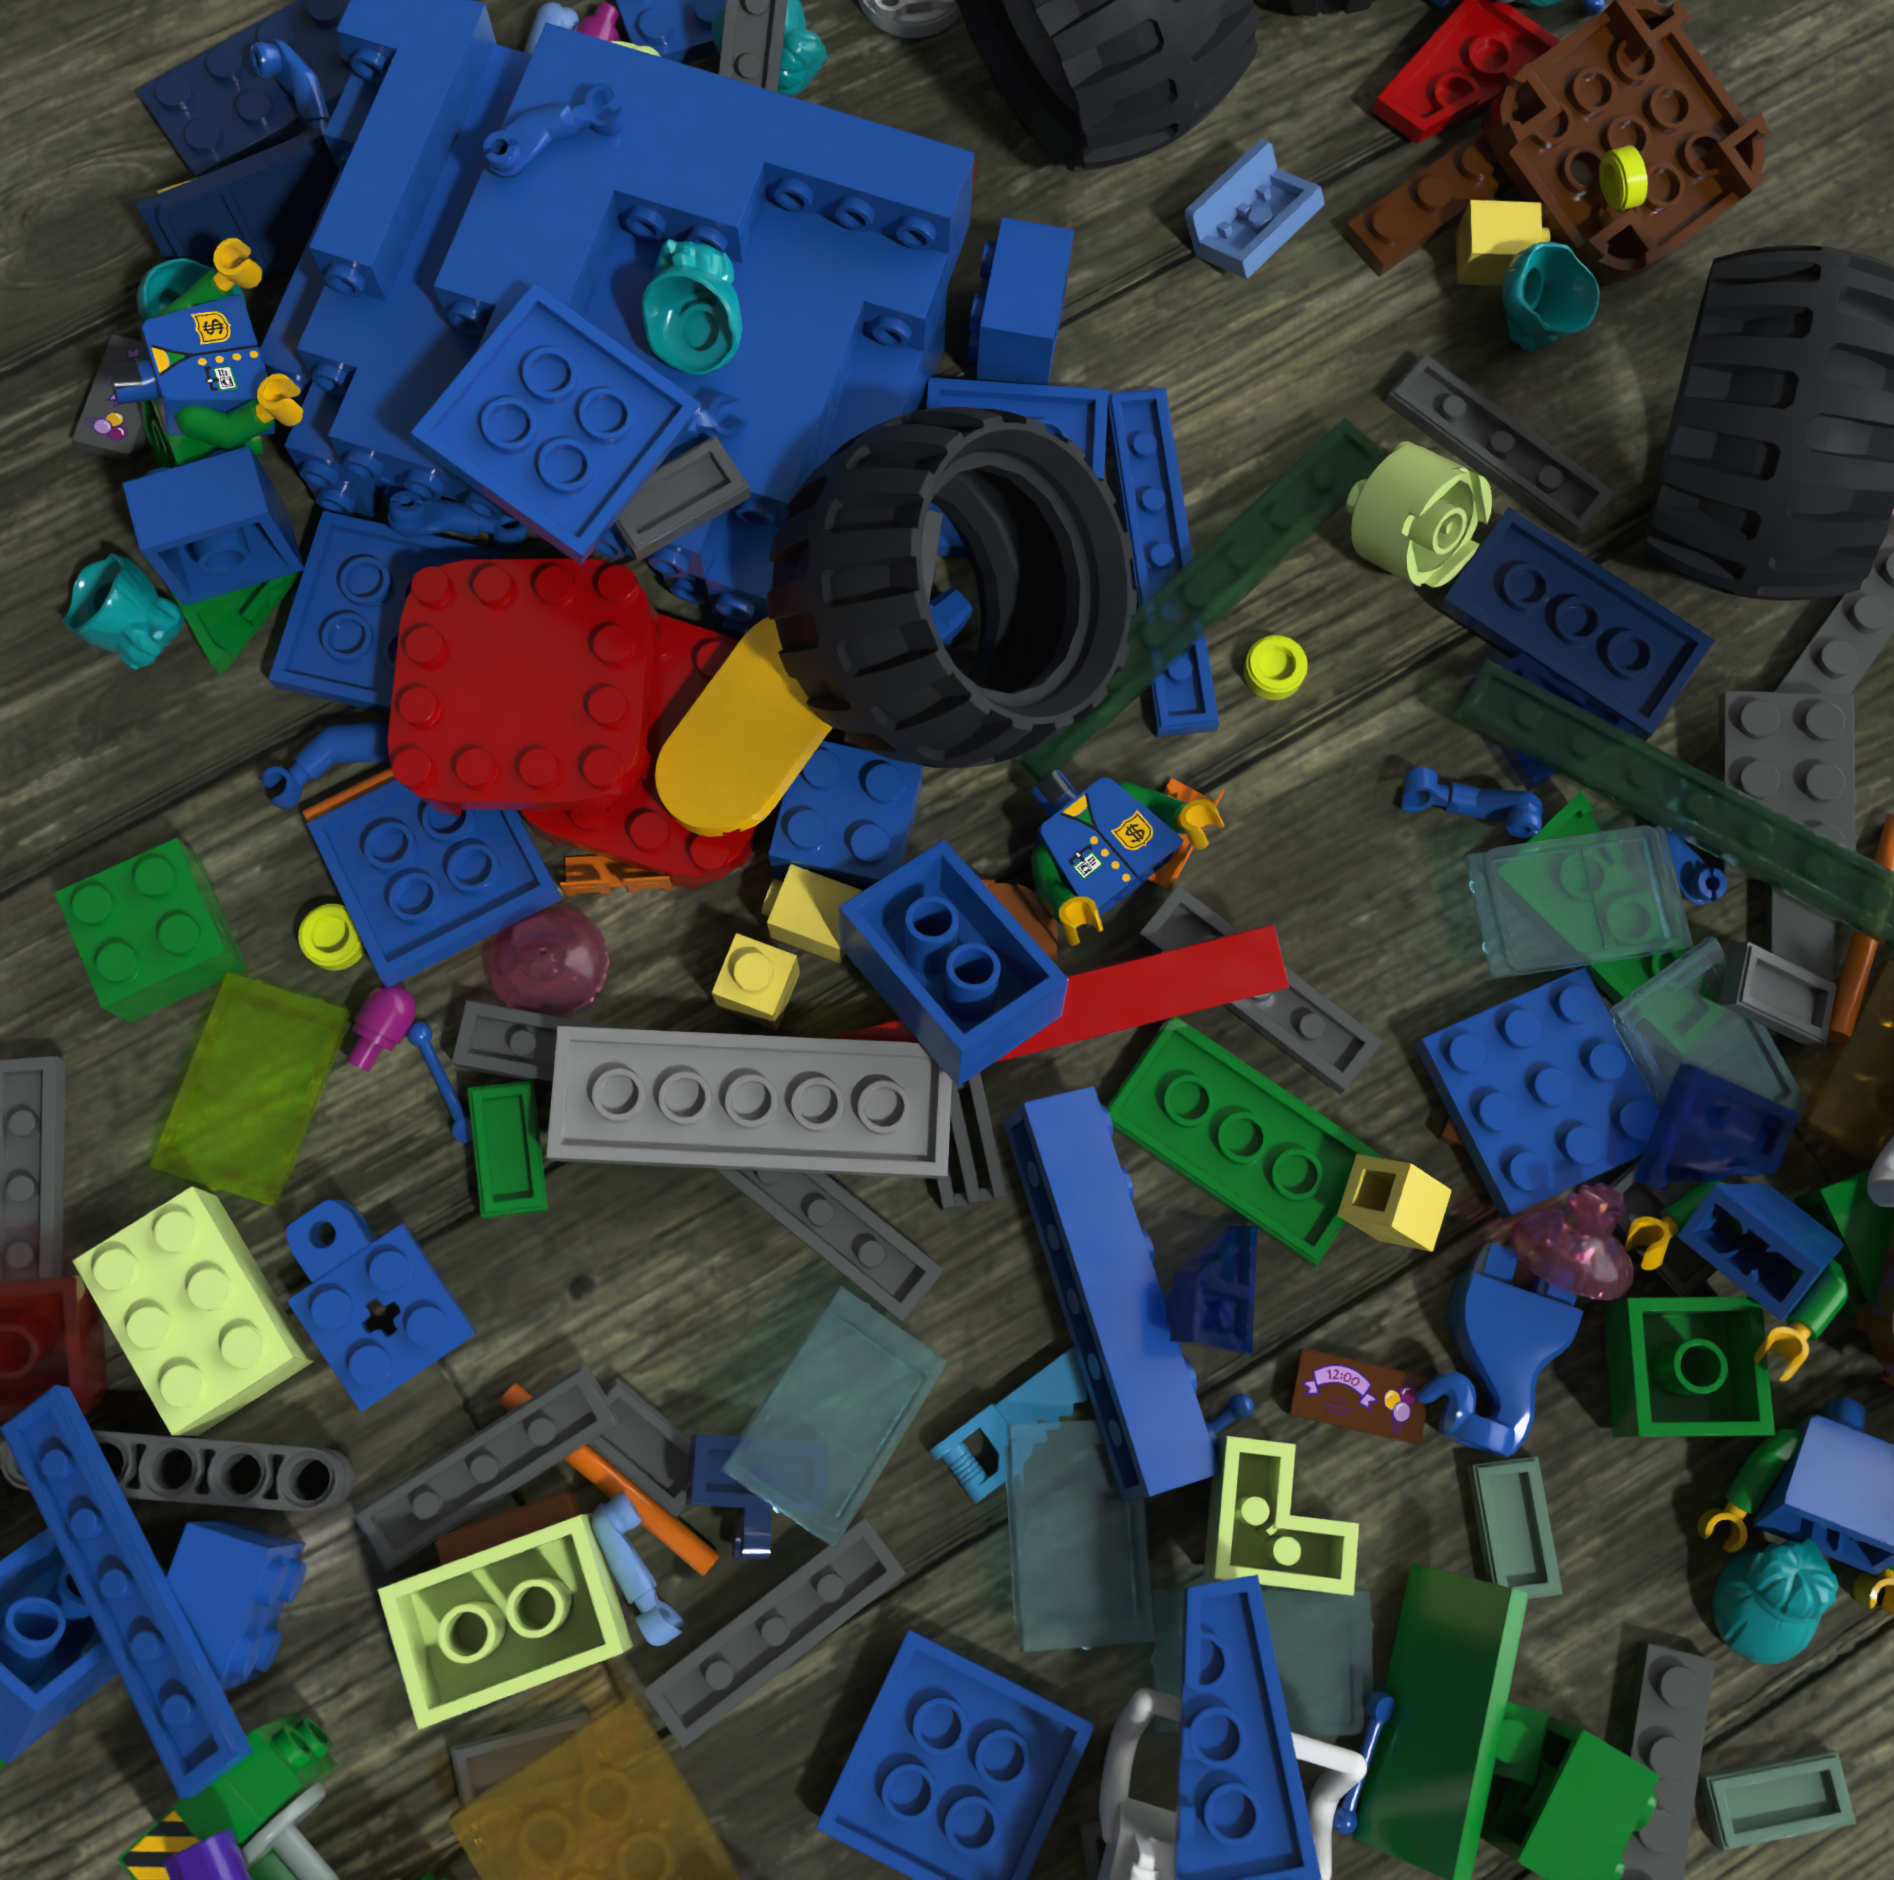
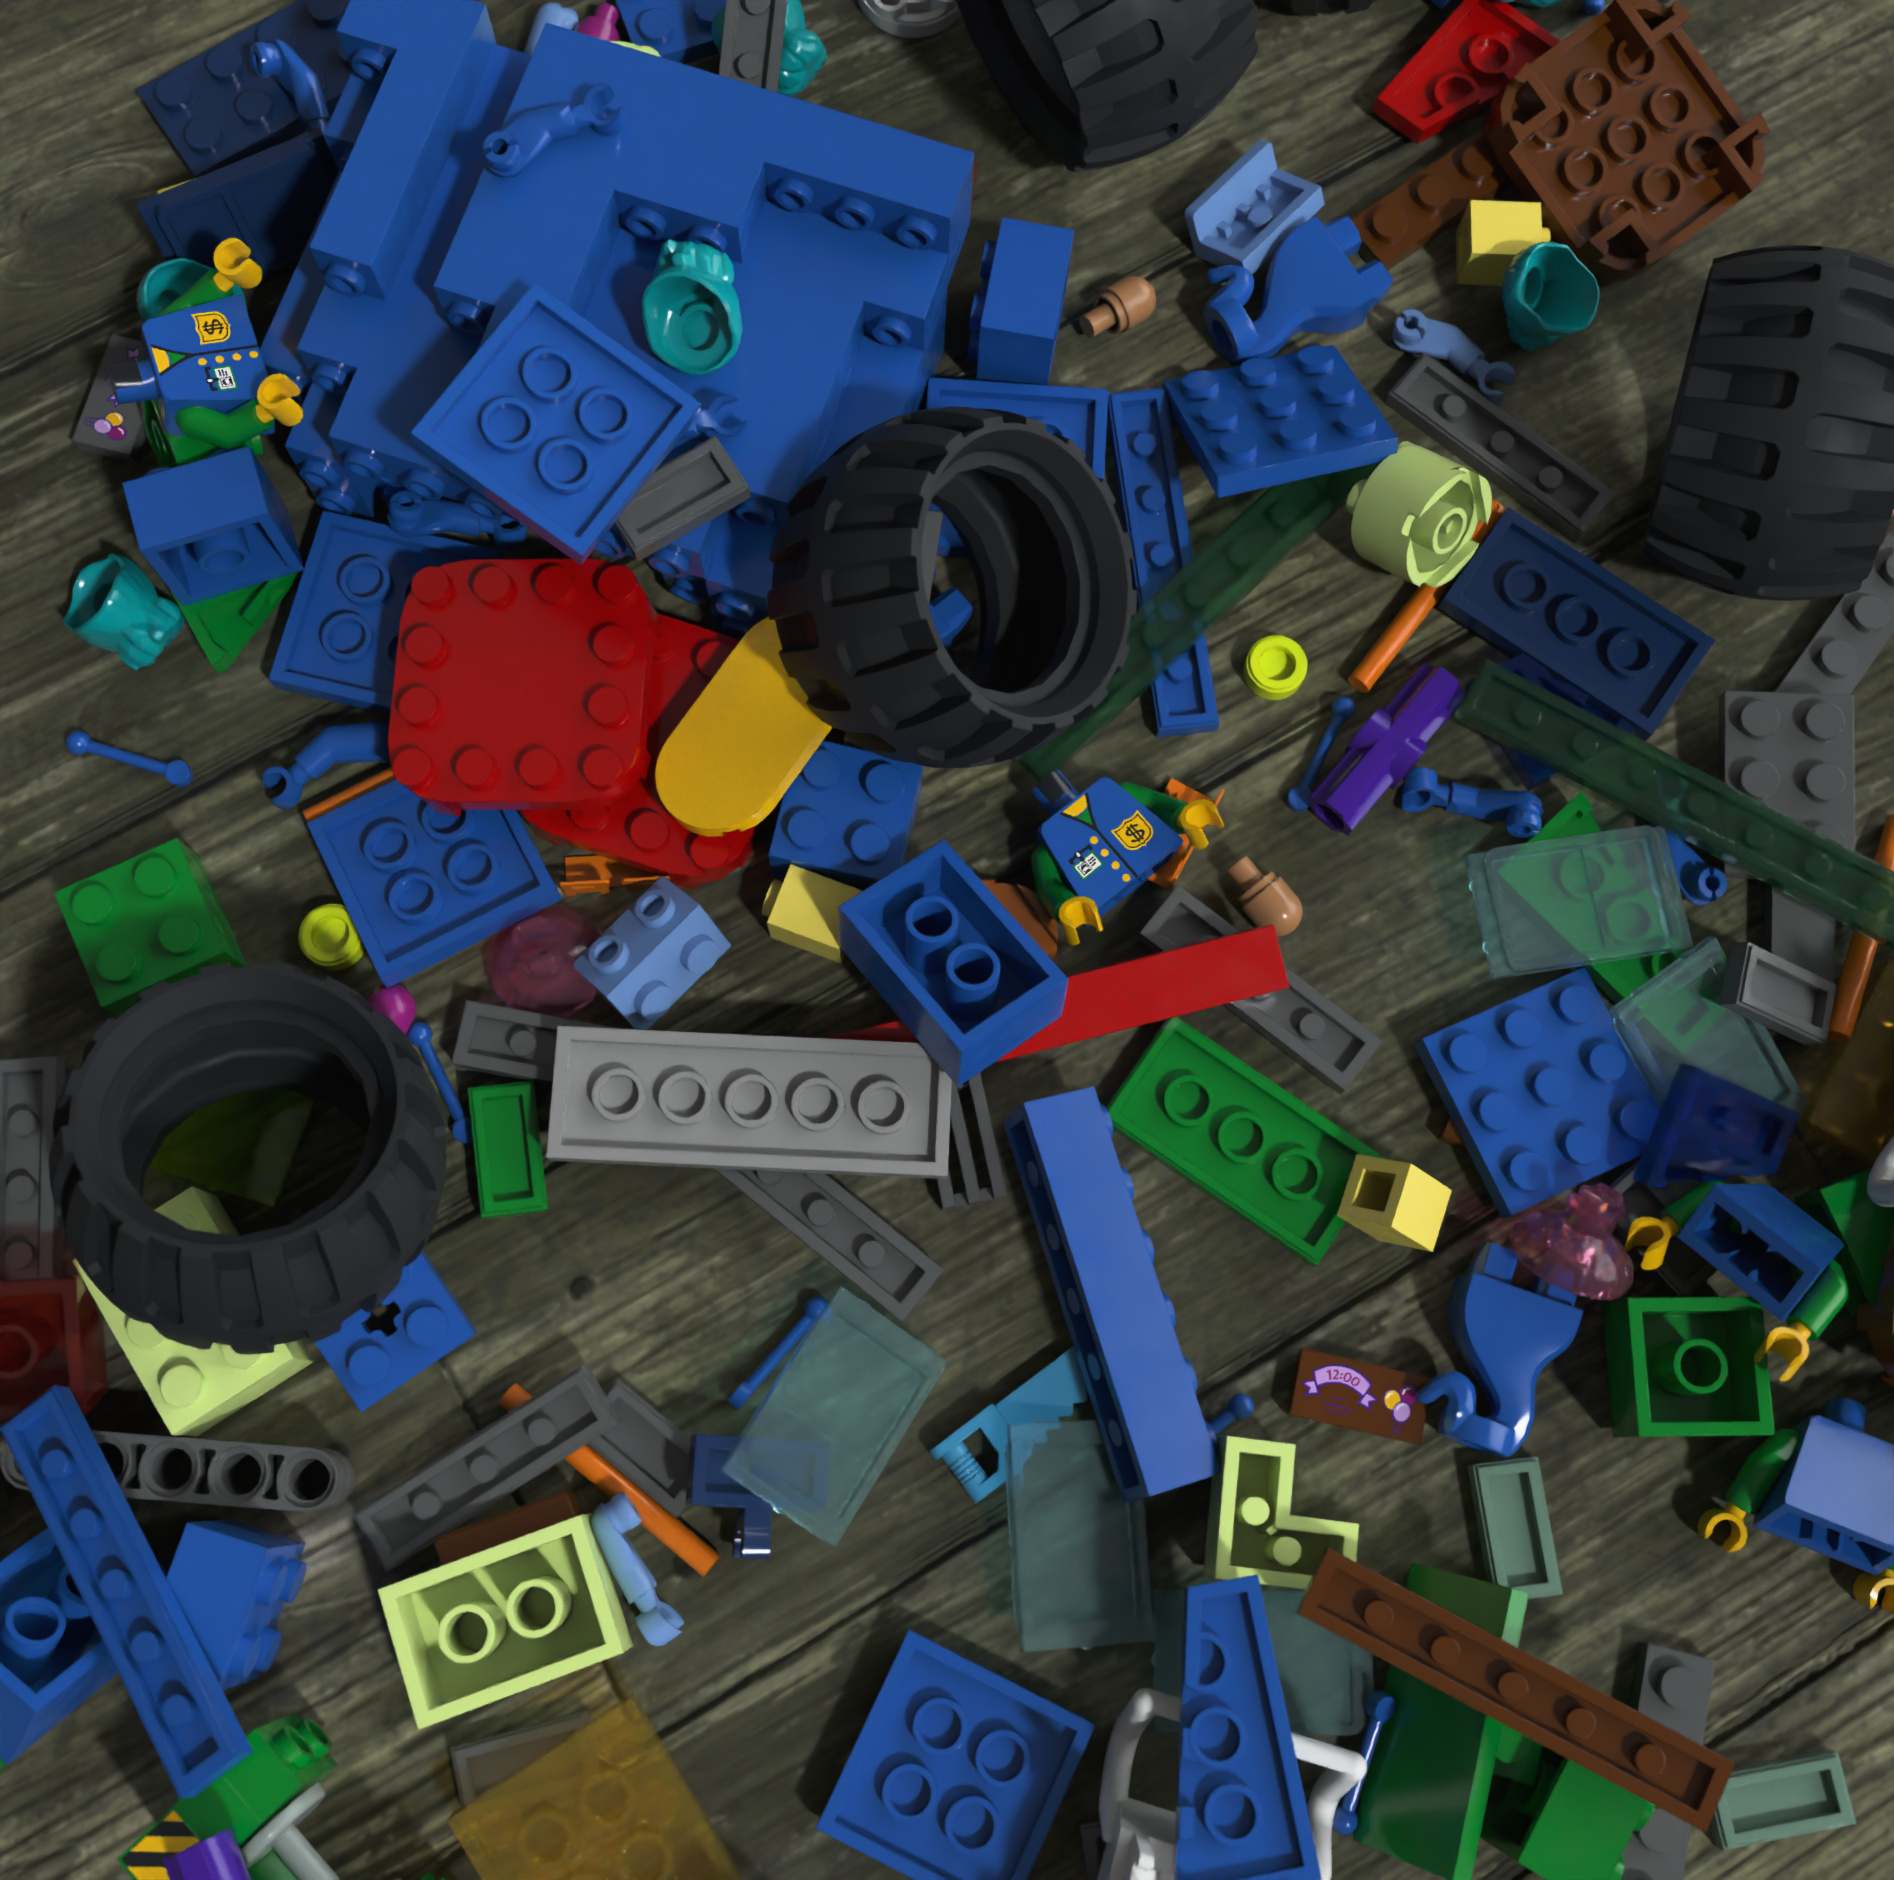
dark grey plate [643,1517,906,1749] -> none
light yellow brick [712,933,800,1030] -> none
clear blue wing [1165,1226,1258,1354] -> none
neon yellow tile [1599,145,1648,211] -> none
teal hair [1712,1538,1839,1665] -> none
none -> black tyre [49,961,447,1355]
none -> blue hinge [65,731,193,787]
none -> medium blue bracket [573,877,731,1030]
none -> blue hinge [728,1296,830,1410]
none -> medium nougat cylinder [1079,276,1156,338]
none -> blue plate [1164,345,1398,498]
none -> blue hips [1203,216,1393,365]
none -> medium nougat cylinder [1227,855,1303,937]
none -> blue hinge [1286,696,1355,812]
none -> reddish brown plate [1296,1547,1735,1833]
none -> dark purple piece [1307,662,1466,836]
none -> orange bar [1348,499,1505,693]
none -> medium blue arm [1393,309,1515,405]

